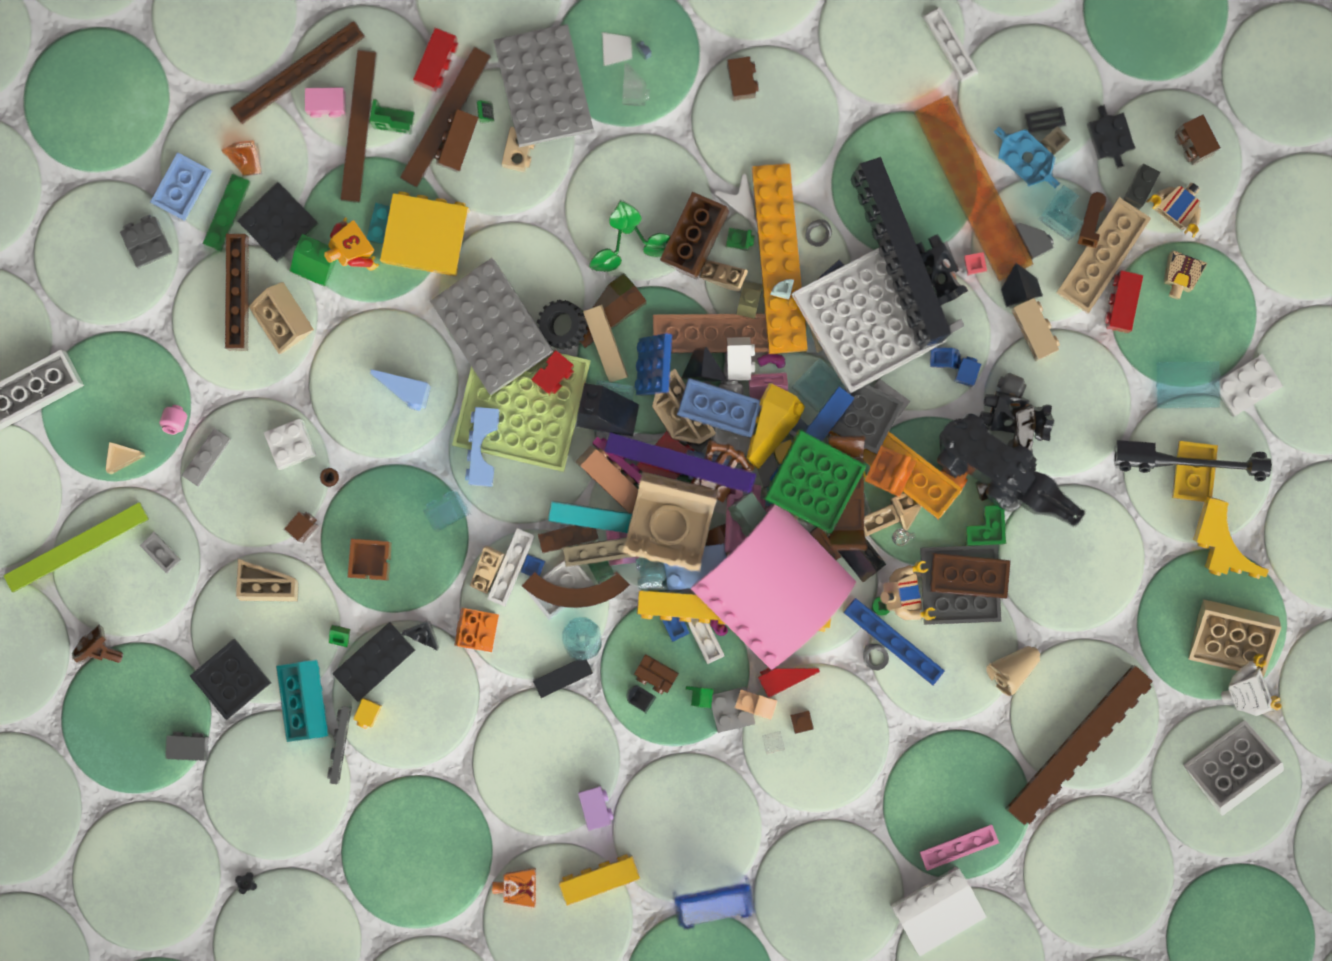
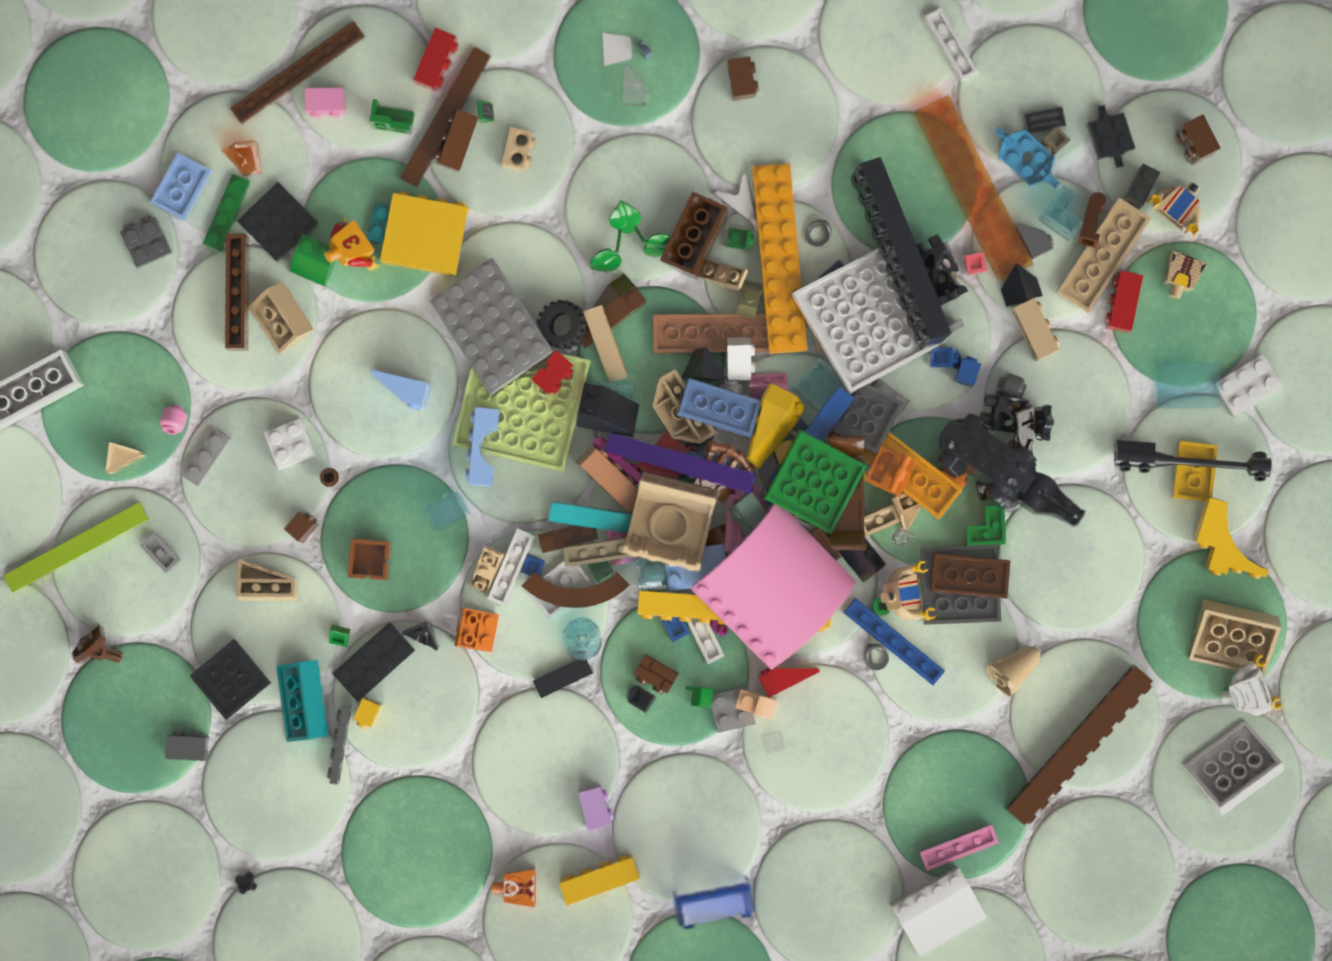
reddish brown tile [341,50,377,203] -> none
light grey plate [494,24,594,147] -> none
blue plate [635,333,672,396] -> none
magenta arm [757,353,786,369] -> none
light aqua tile [770,279,794,299] -> none
reddish brown plate [790,710,814,734] -> none

